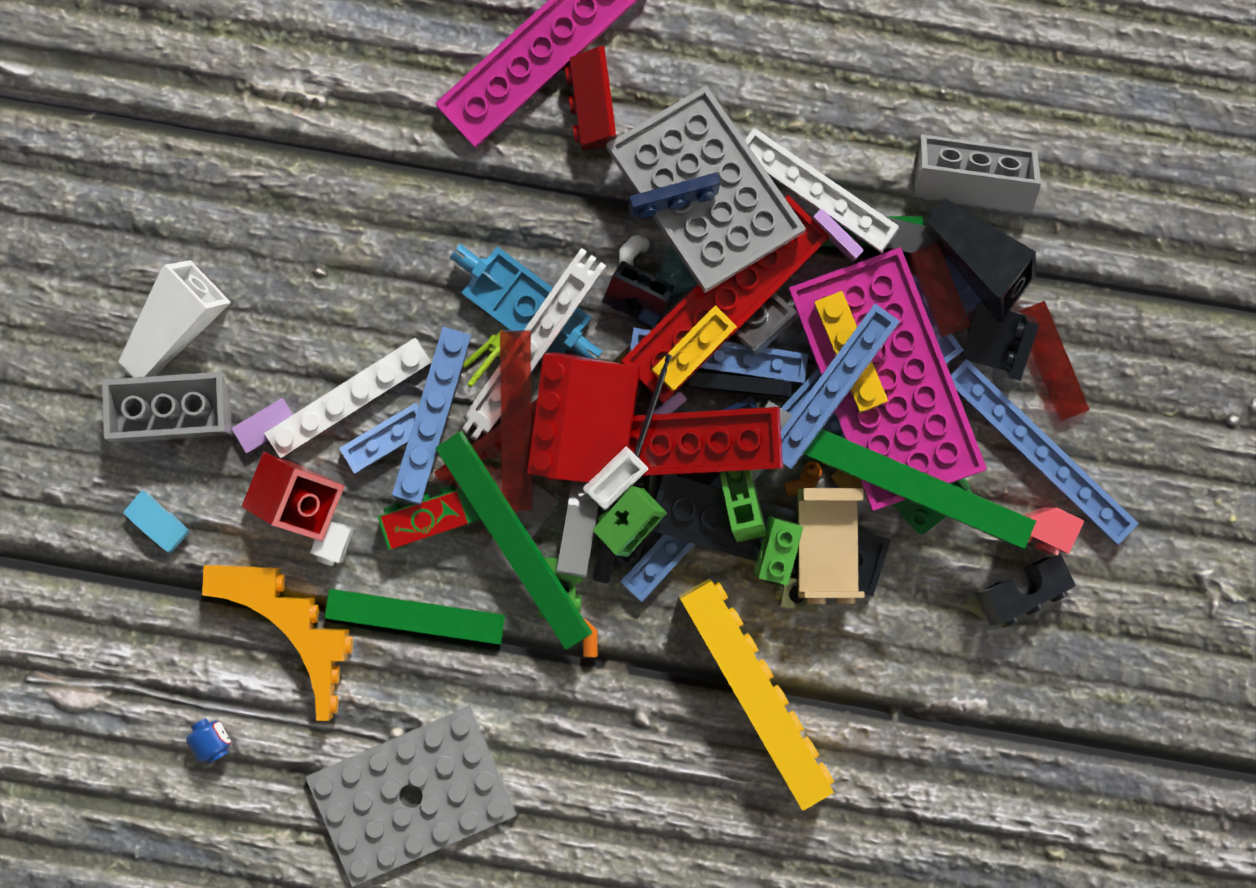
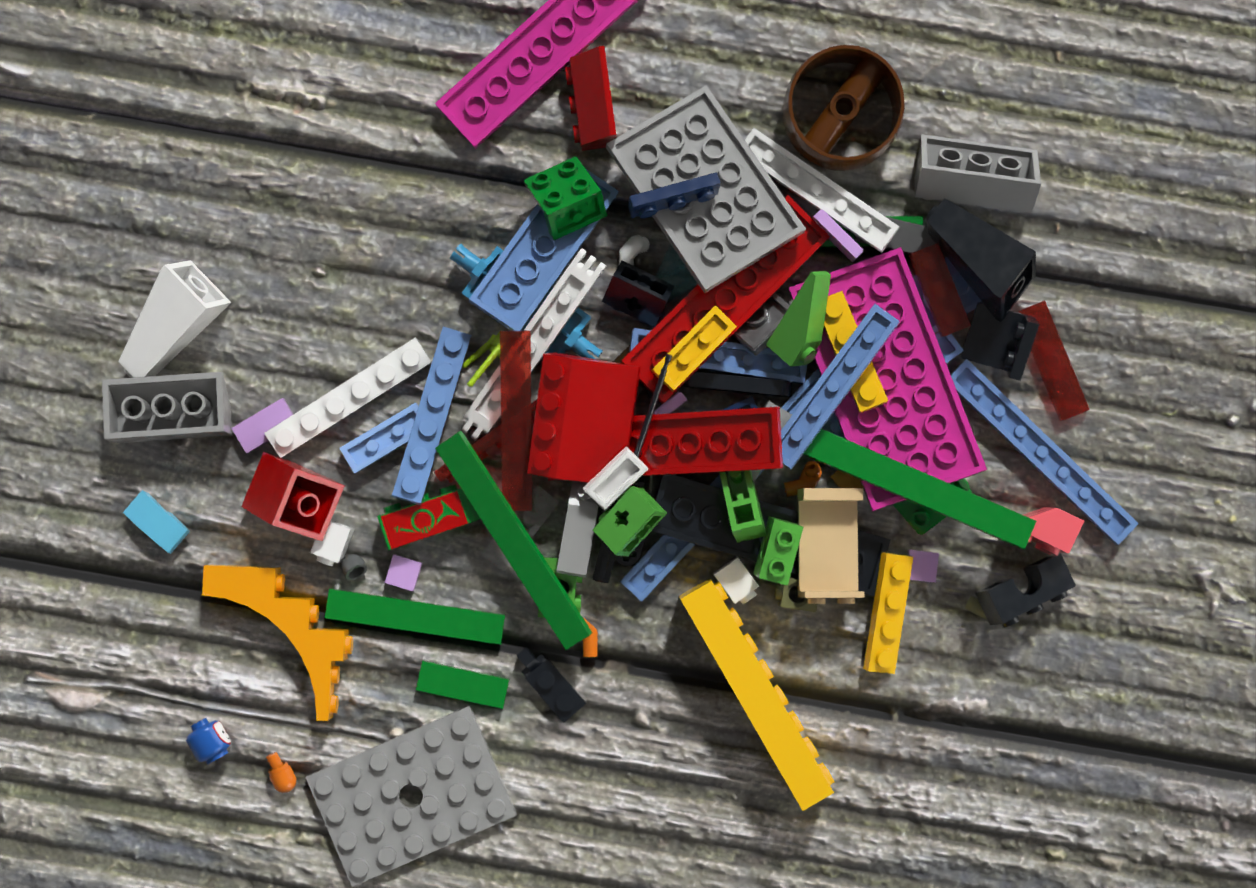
none -> orange cylinder [266,752,296,793]
none -> dark grey hinge [341,554,367,580]
none -> lavender tile [385,554,423,591]
none -> green tile [416,660,510,709]
none -> medium blue plate [469,158,619,335]
none -> black hinge [517,647,586,723]
none -> green bracket [524,157,607,240]
none -> white brick [713,556,759,605]
none -> bright green slope [766,271,831,367]
none -> reddish brown cylinder [782,45,905,171]
none -> yellow plate [863,552,913,674]
none -> lavender tile [907,550,939,583]

